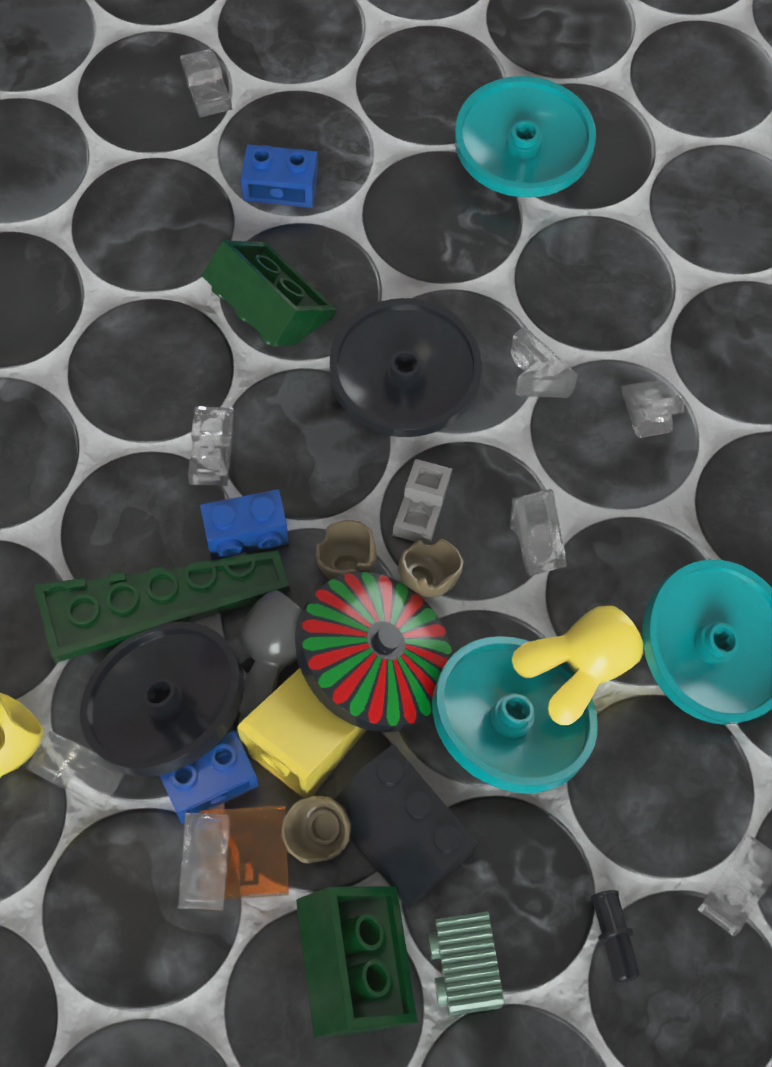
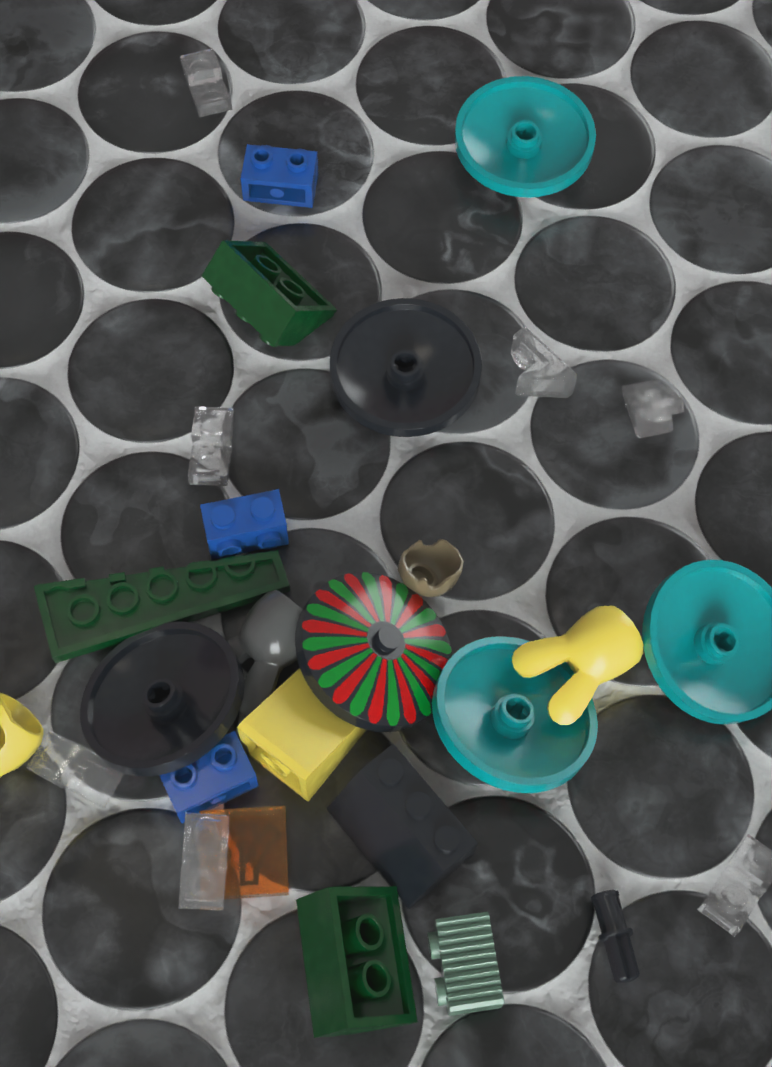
dark tan hair [281,796,352,864] -> none
dark tan hair [316,519,377,580] -> none
light grey slope [392,459,452,545] -> none
clear slope [510,489,568,576] -> none

